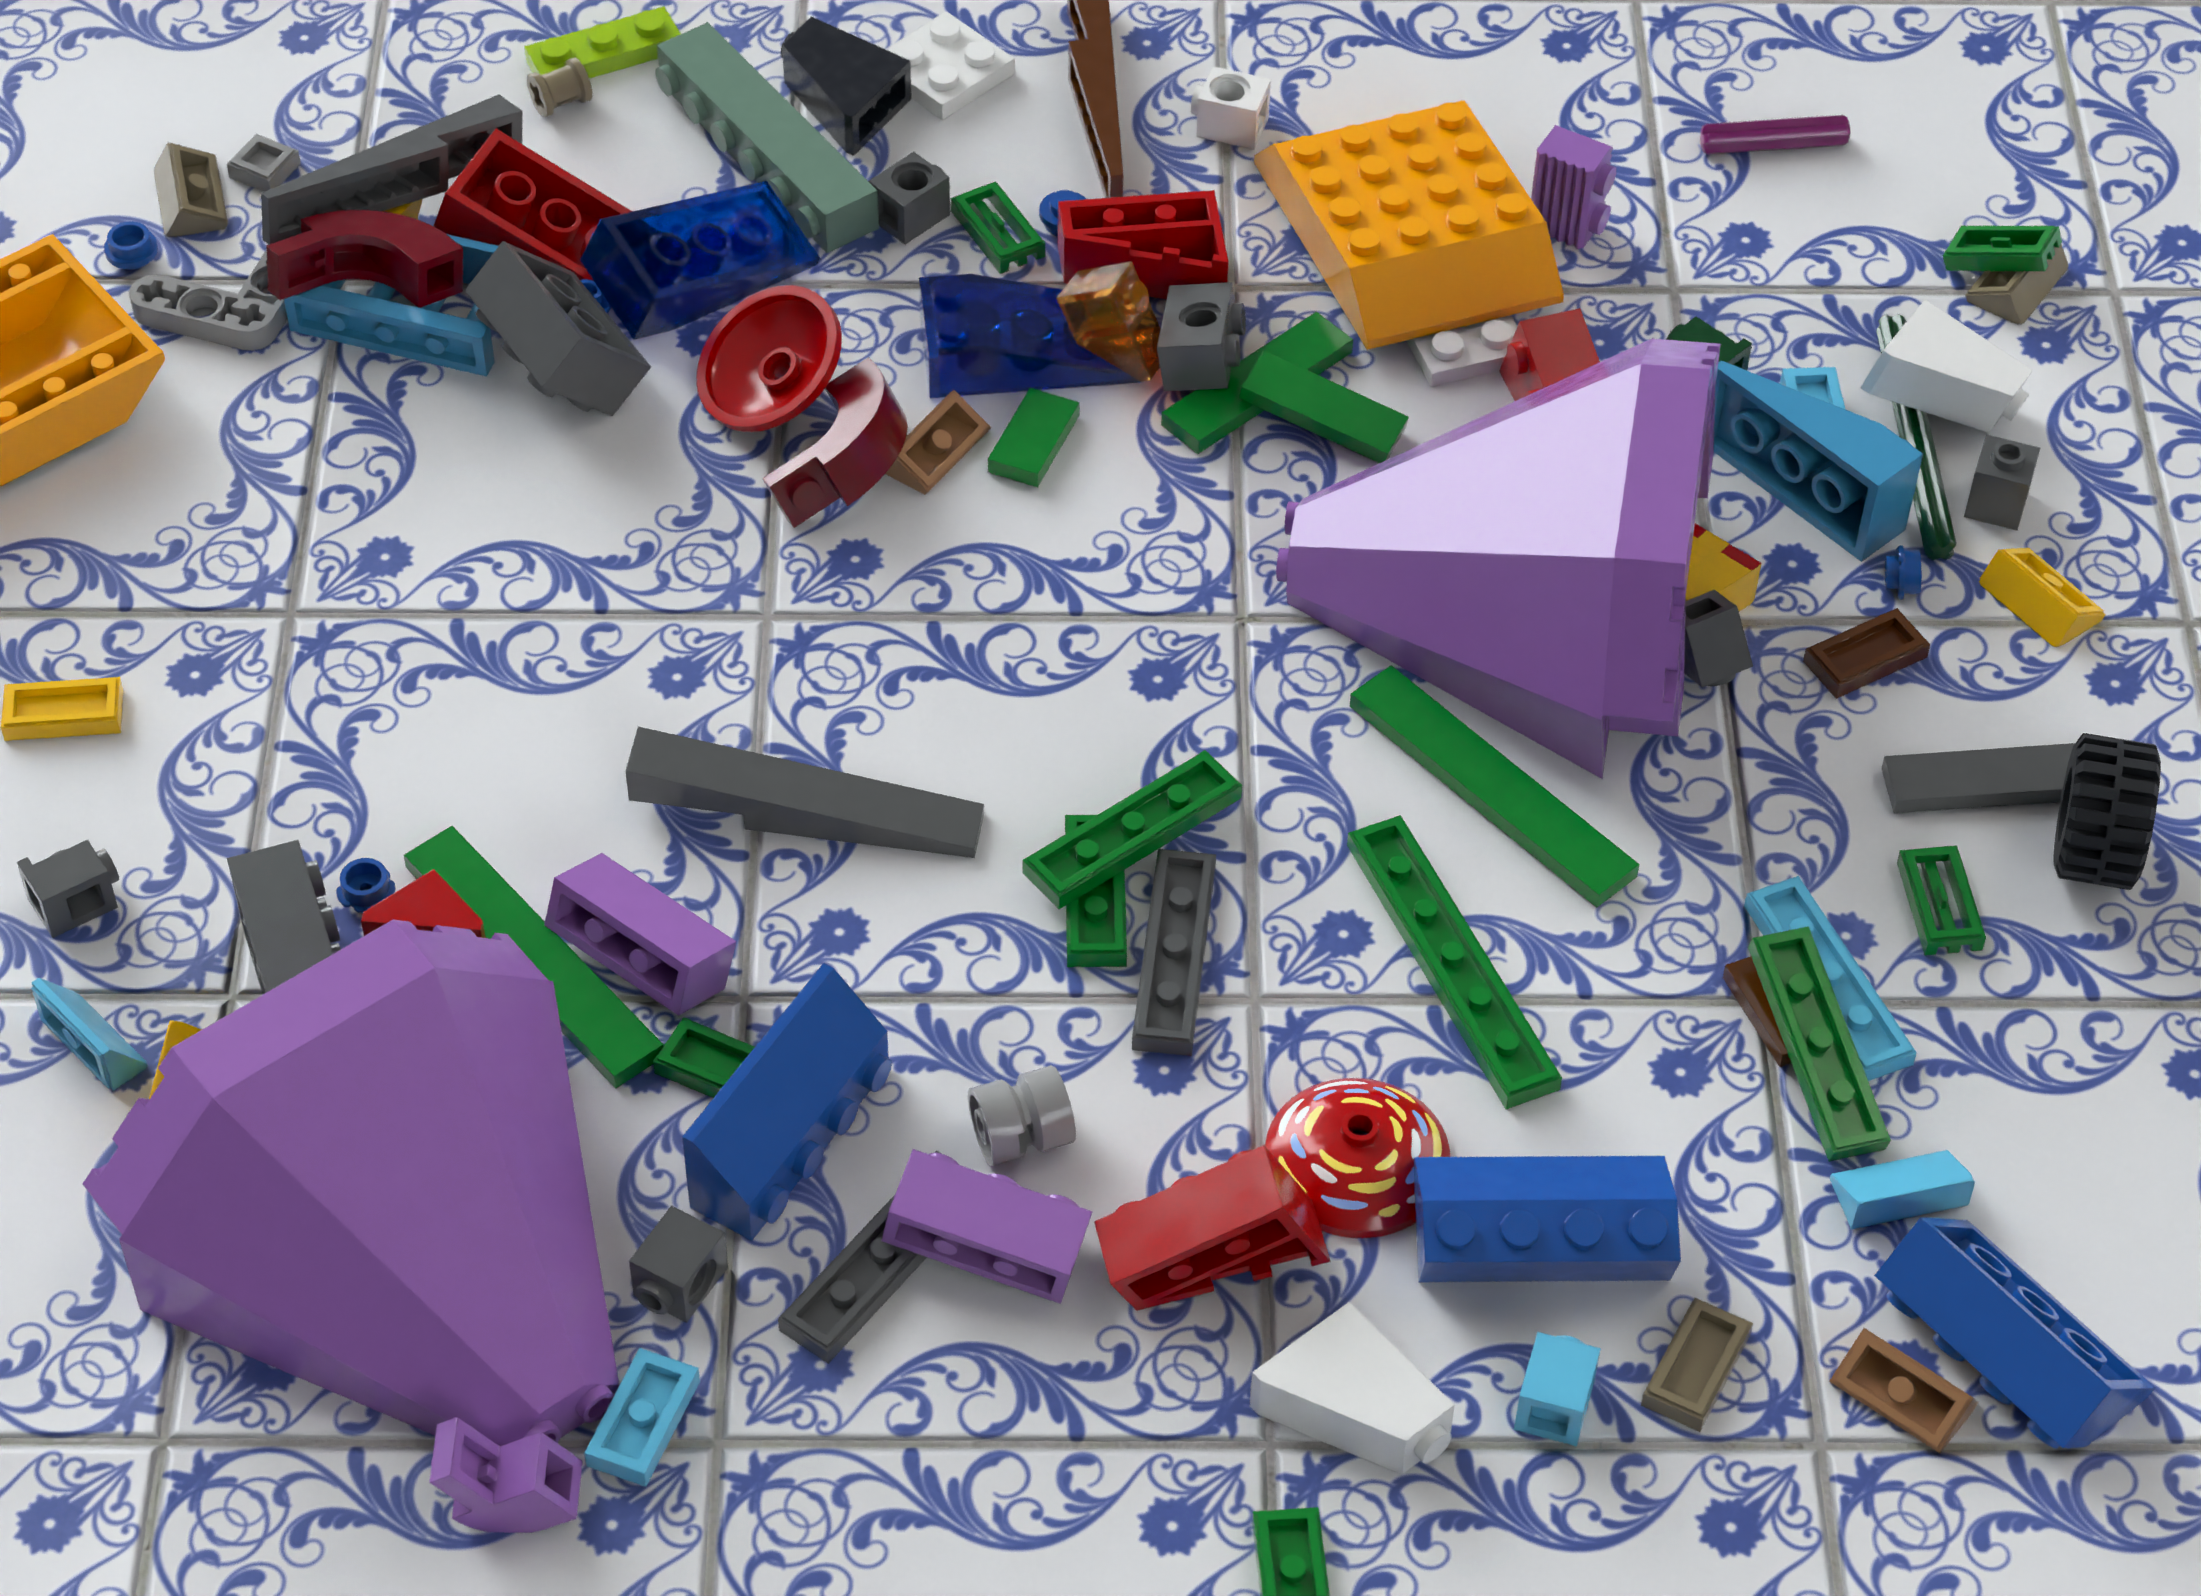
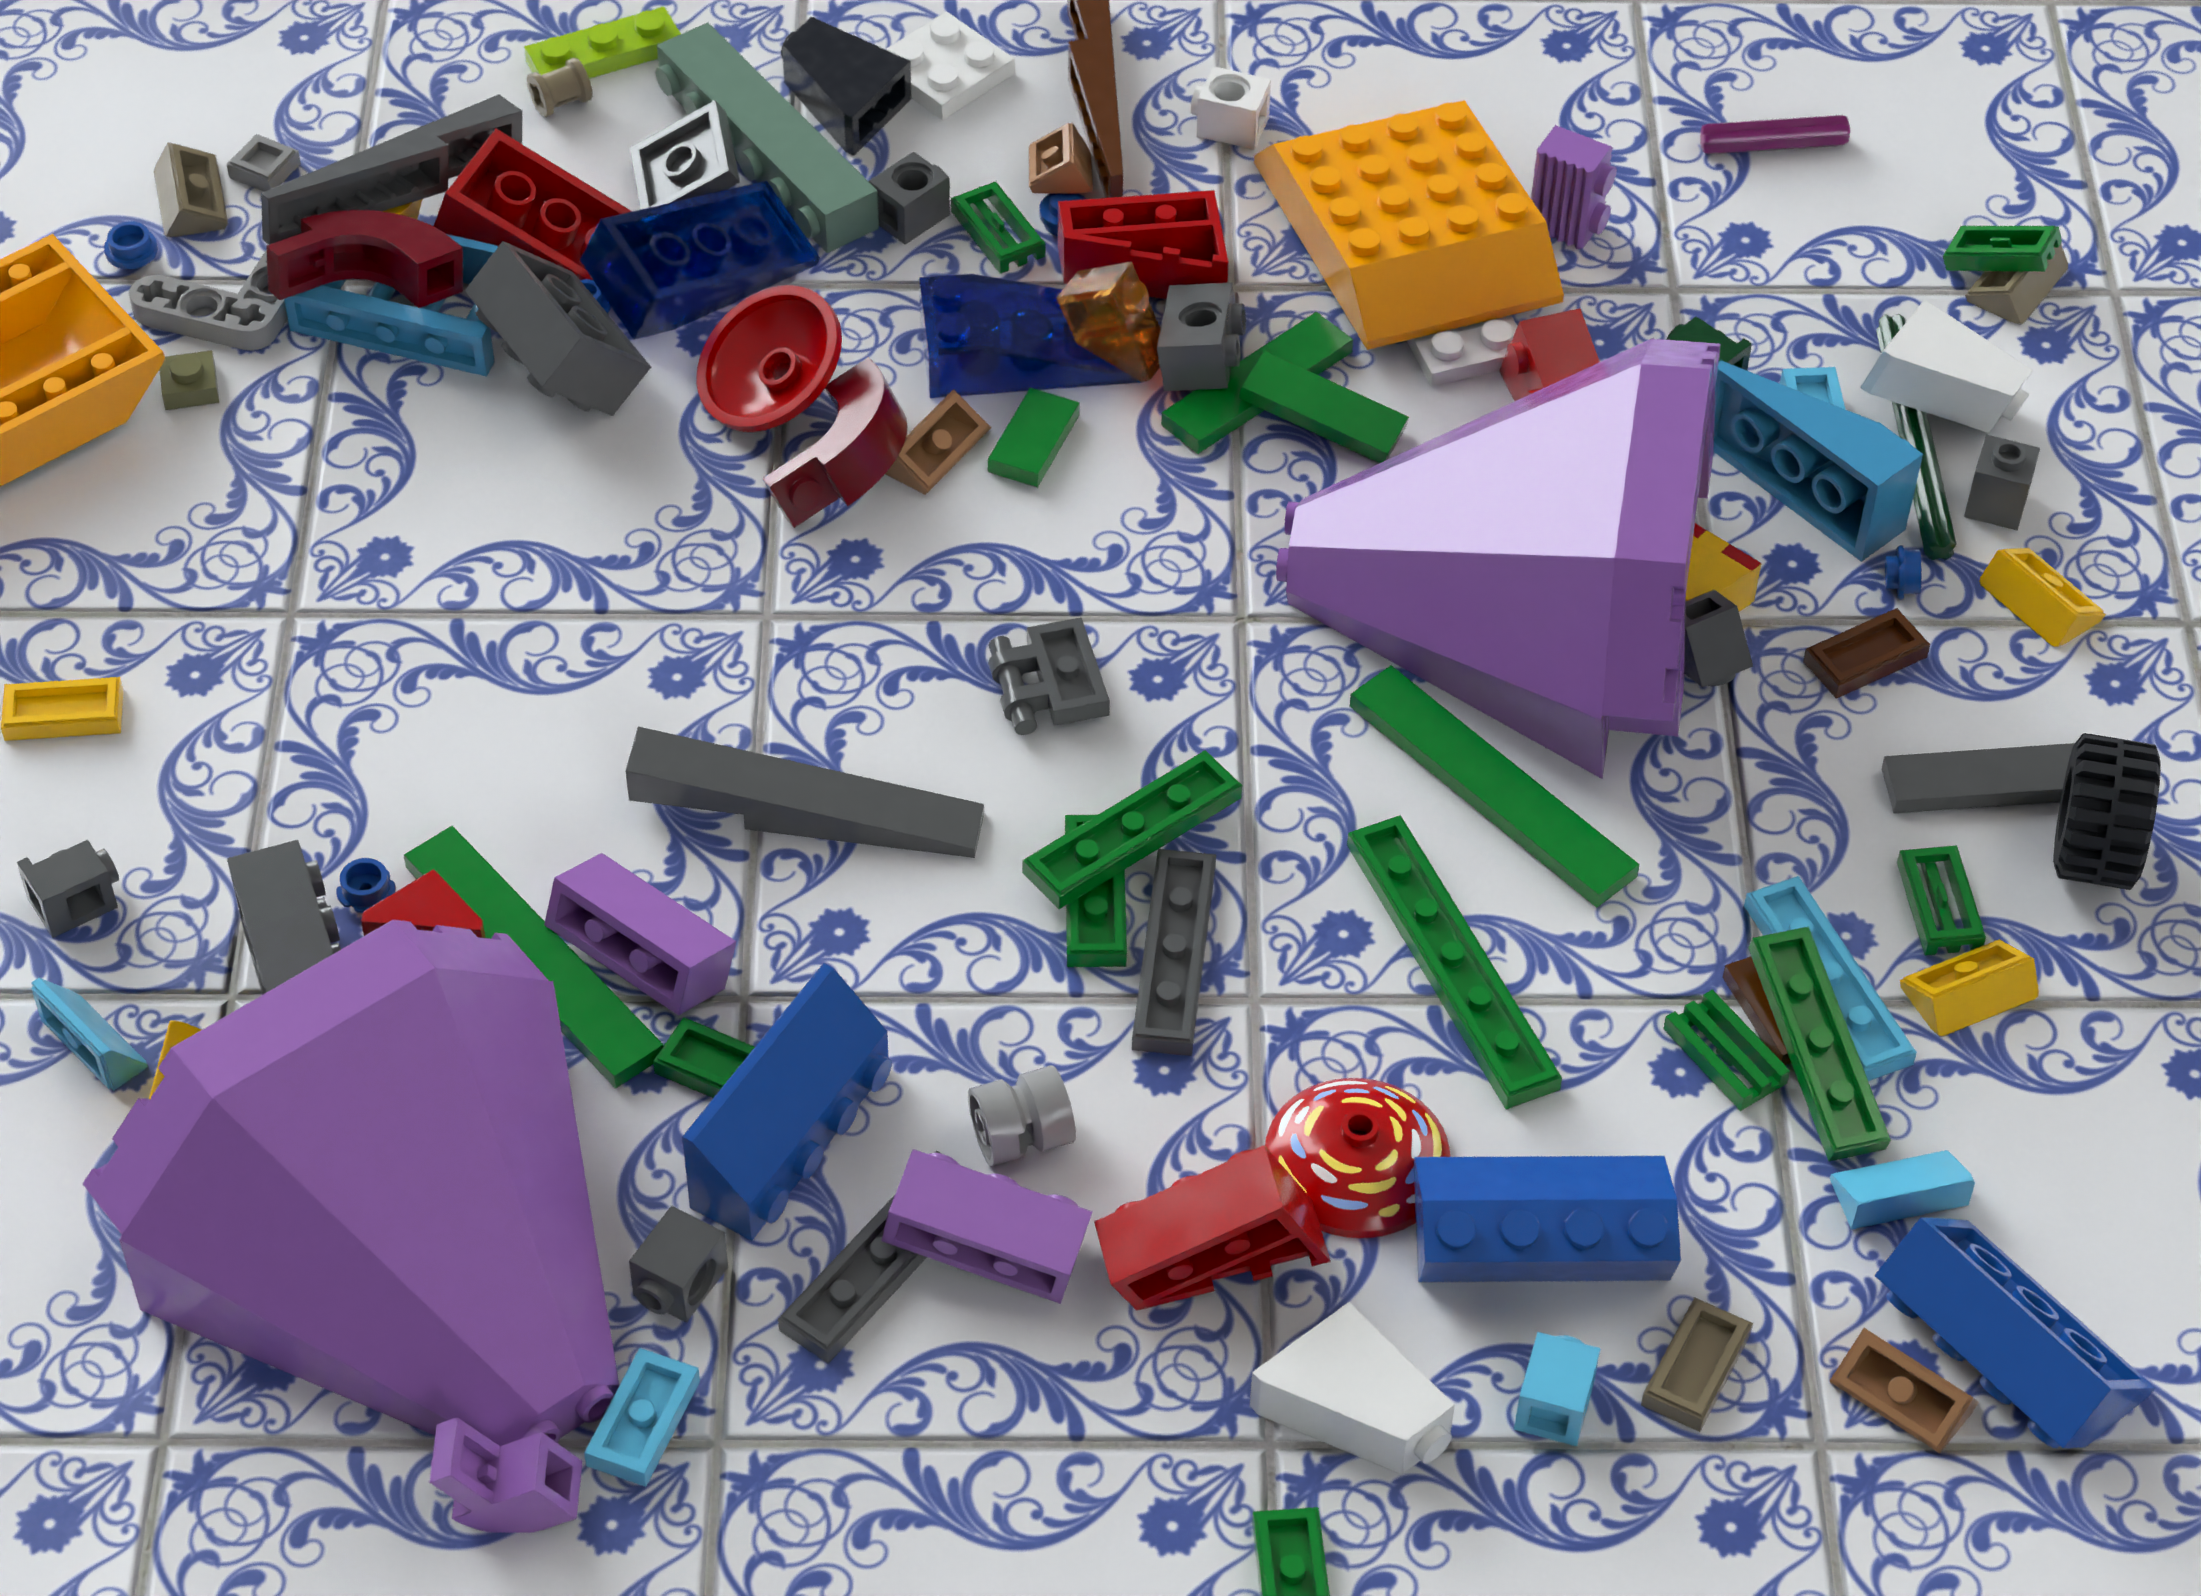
none -> olive plate [159,350,220,410]
none -> plate [630,100,740,227]
none -> dark grey plate [988,617,1110,735]
none -> medium nougat slope [1029,123,1093,193]
none -> green tile [1663,989,1790,1111]
none -> yellow slope [1900,939,2039,1036]

